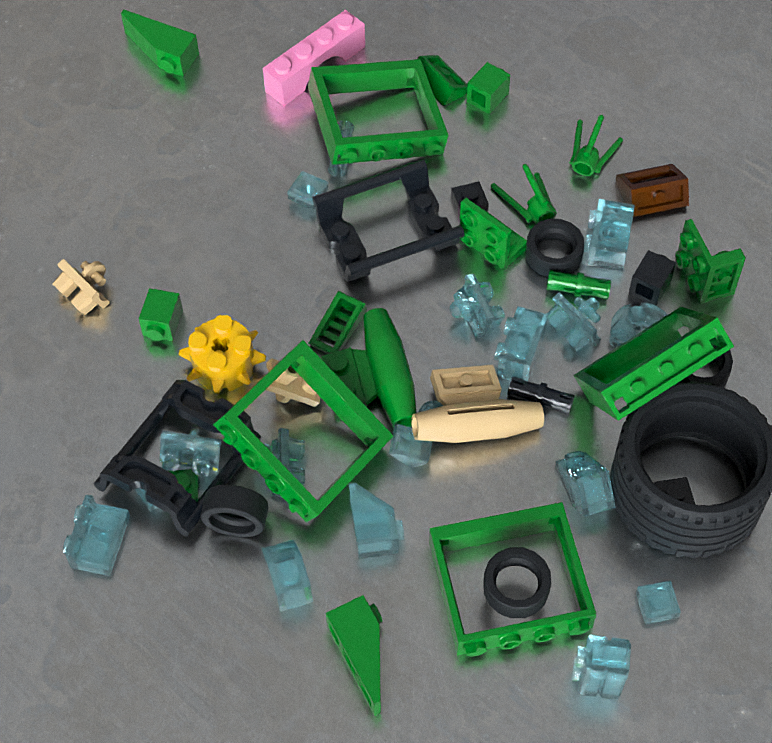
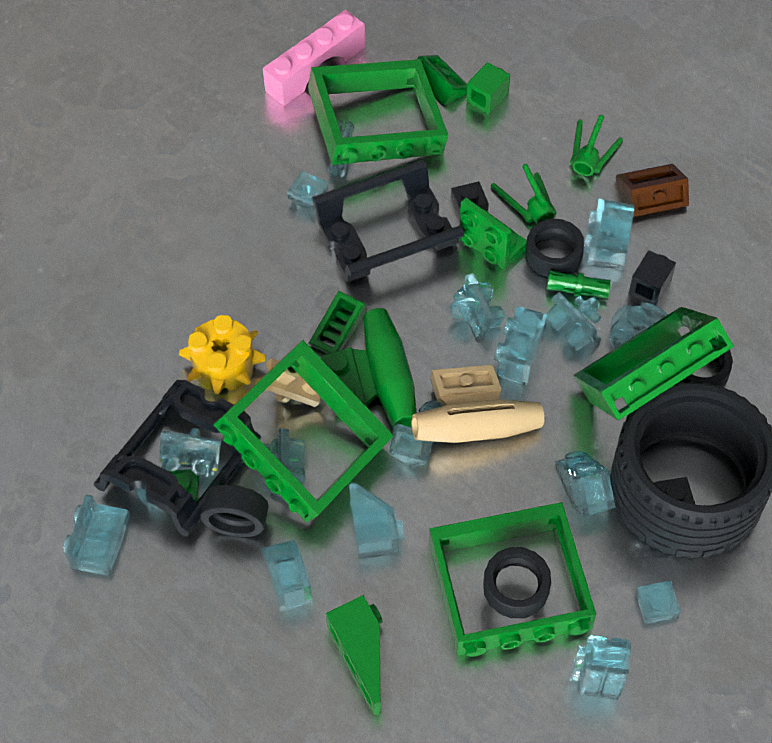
tan hips [52,259,110,315] -> none
green slope [121,9,199,76] -> none
green brick [139,288,183,341] -> none
black pin [507,376,575,415] -> none
green bracket [675,219,746,303] -> none

